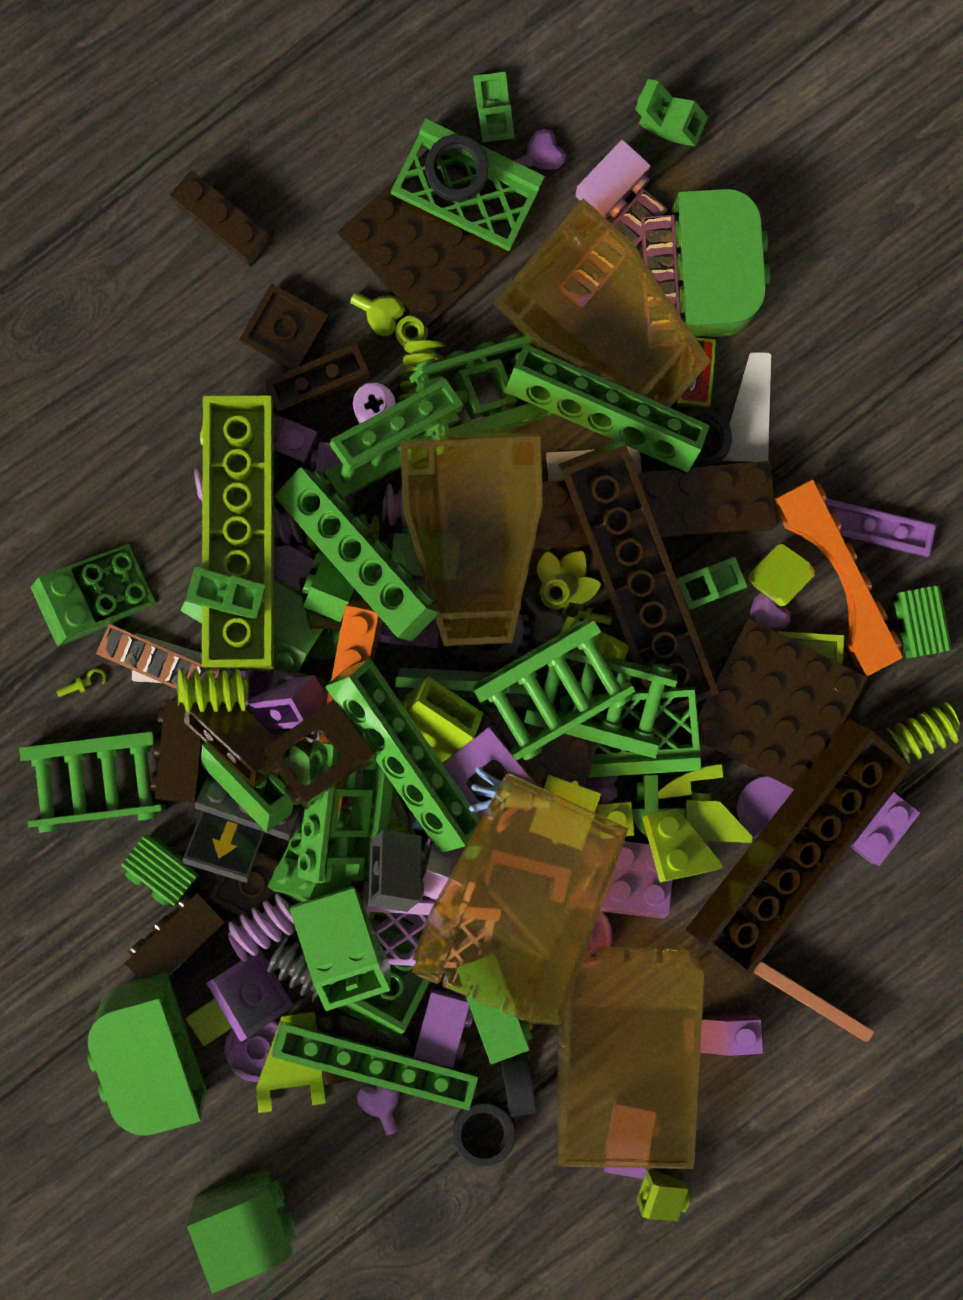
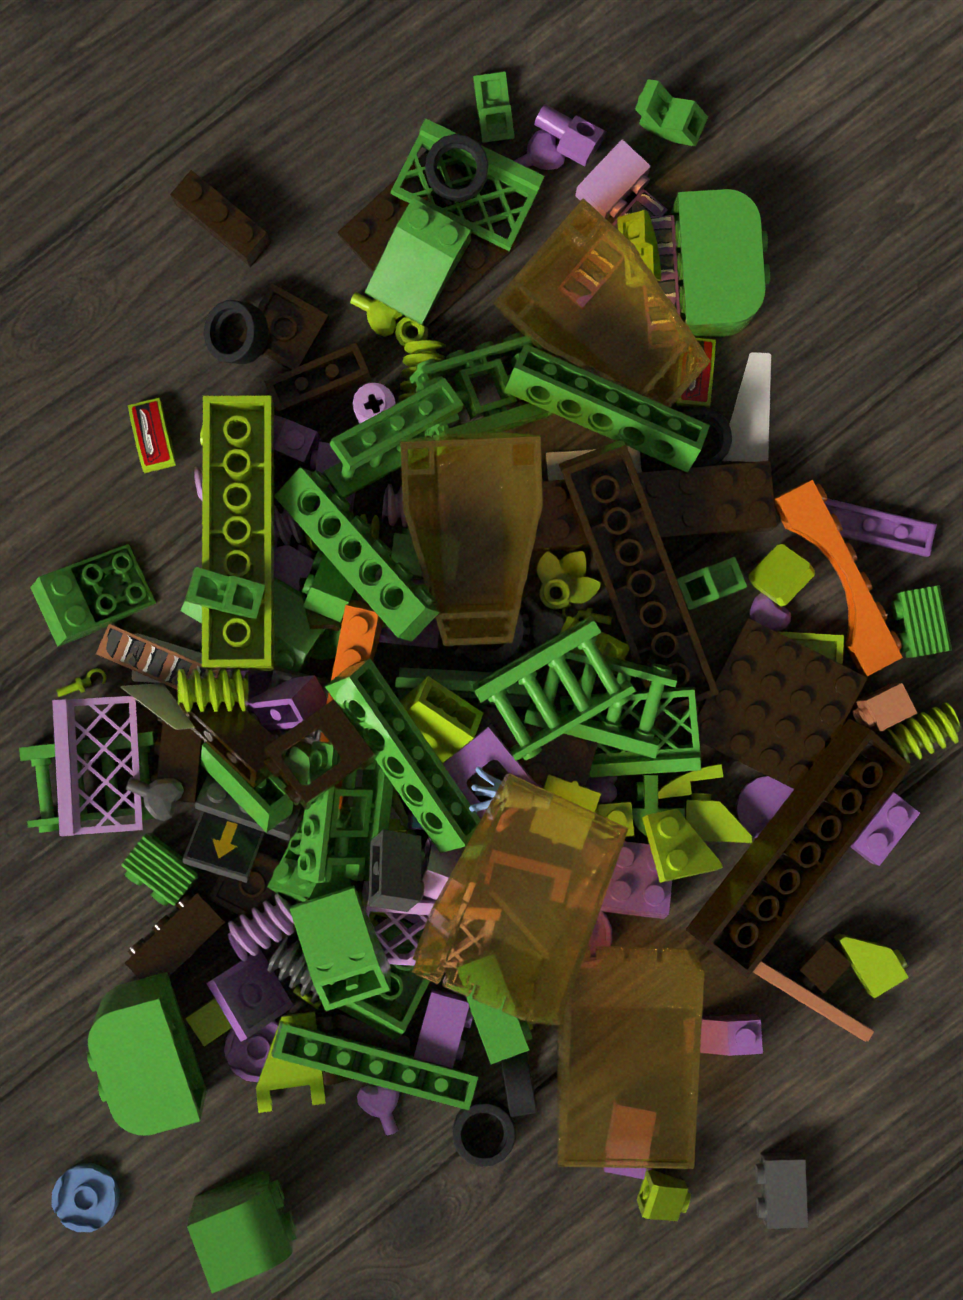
none -> lavender fence [52,696,143,836]
none -> medium blue tile [52,1163,120,1232]
none -> white sticker [121,683,195,730]
none -> dark grey rock [125,777,184,821]
none -> slope [128,397,176,473]
none -> black tyre [203,300,269,365]
none -> lime piece [293,985,322,1009]
none -> bright green slope [365,198,471,325]
none -> medium lavender piece [534,104,607,167]
none -> lime slope [617,210,661,287]
none -> dark grey brick [755,1152,808,1229]
none -> dark brown brick [794,937,851,993]
none -> lime slope [834,933,909,998]
none -> nougat brick [852,683,917,731]

